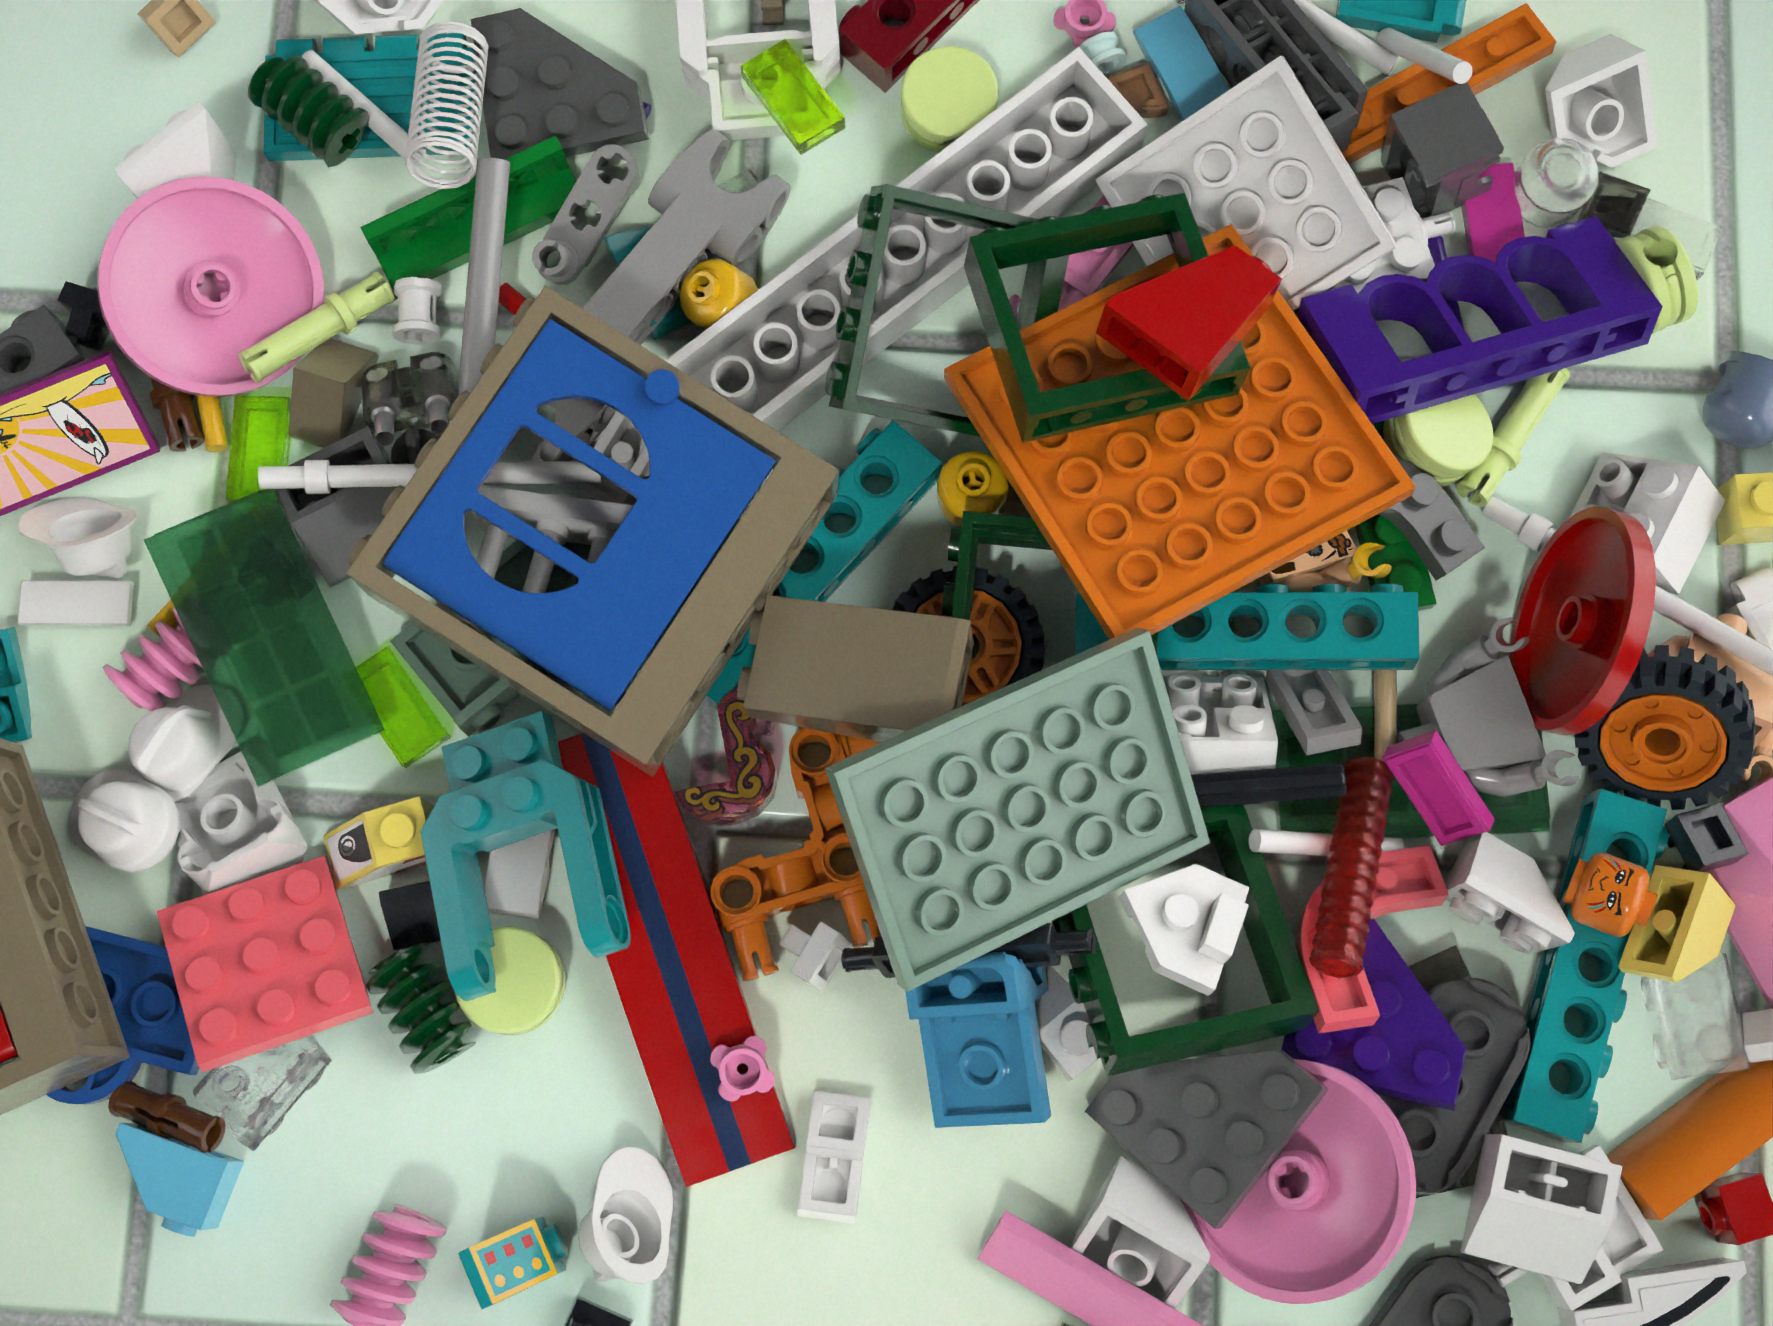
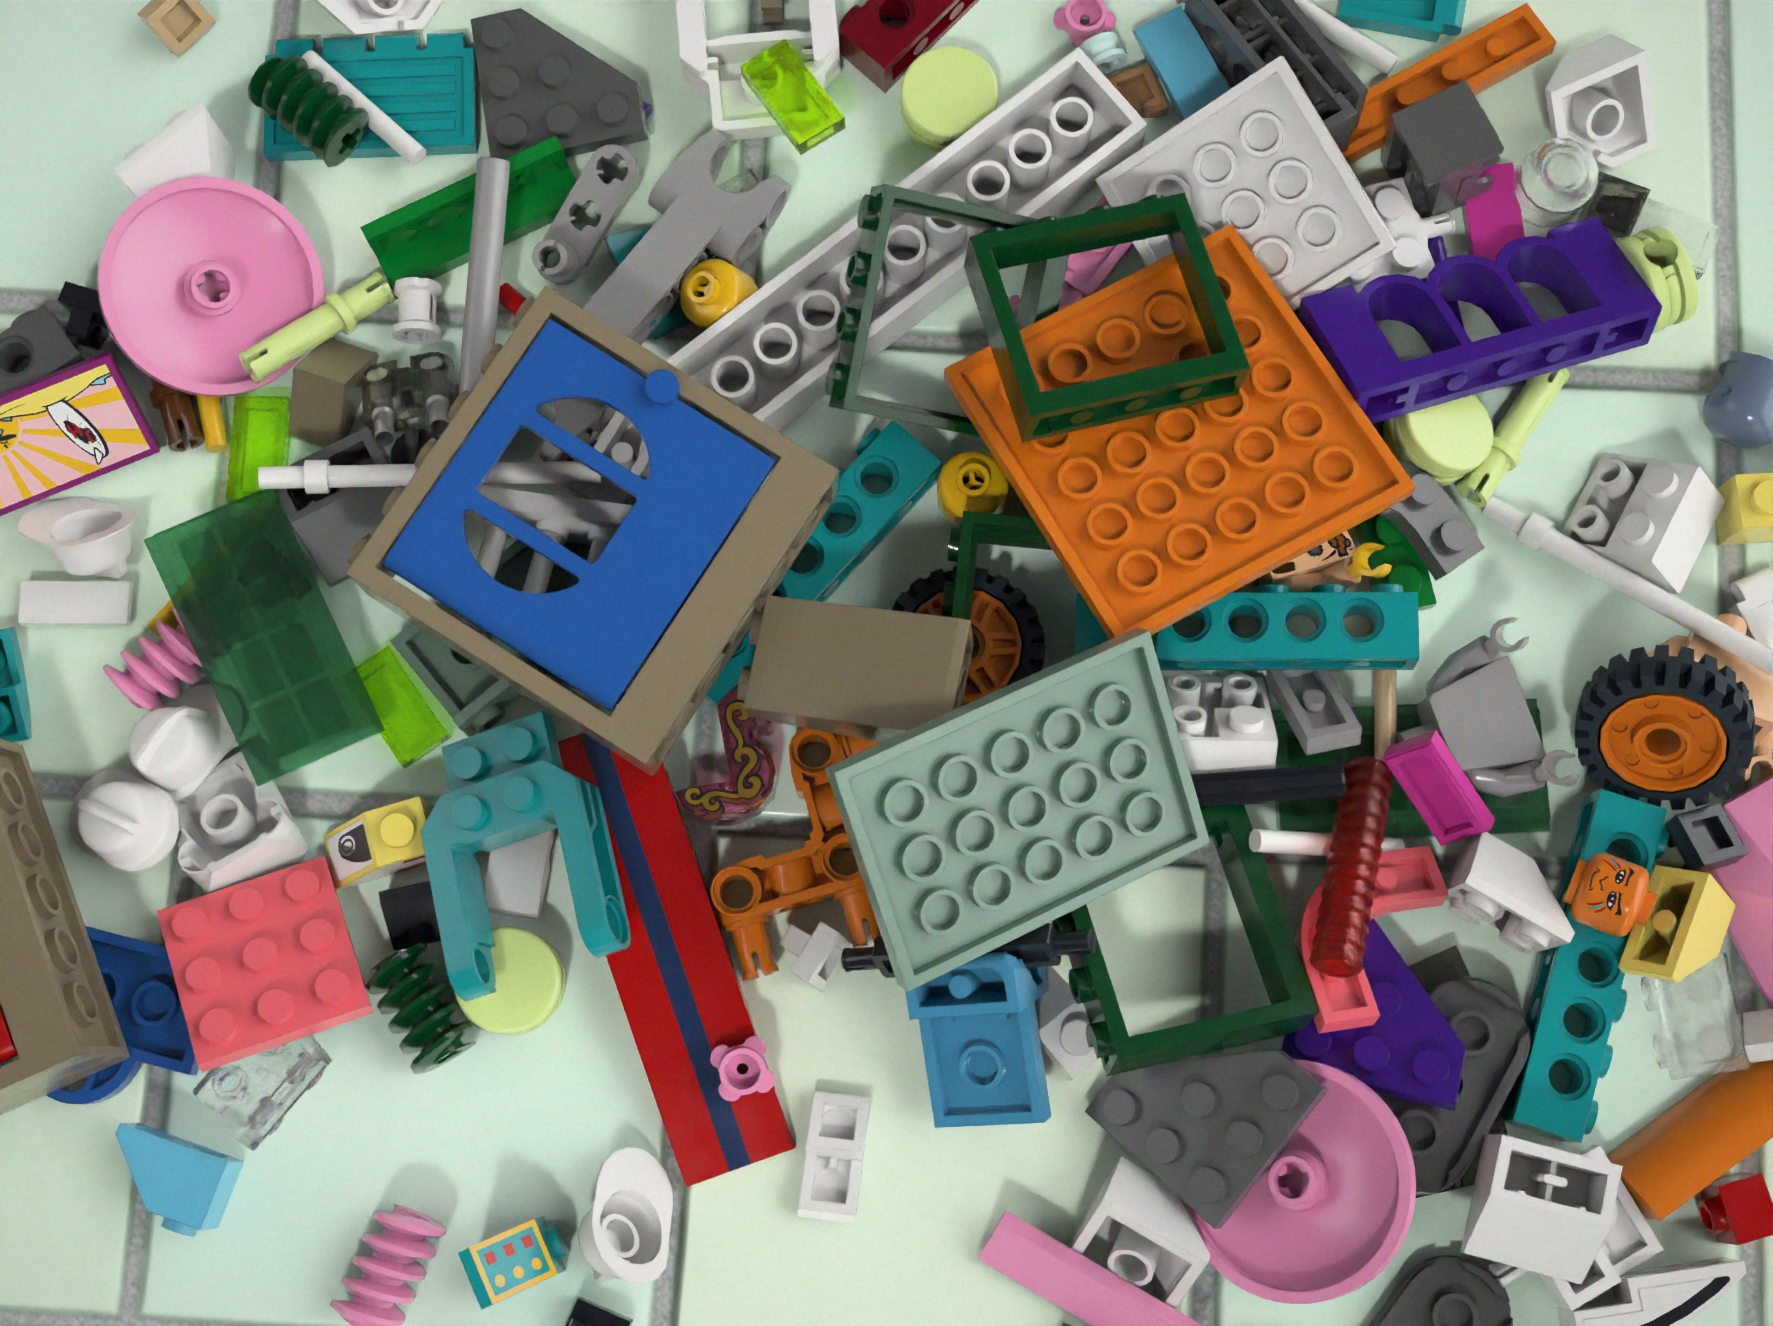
reddish brown pin [108,1081,226,1153] -> none
white piece [405,21,489,189] -> none
red slope [1096,245,1282,401] -> none
white plate [1119,864,1249,996] -> none
white bar [1377,28,1473,84] -> none
red dish [1509,506,1656,736] -> none

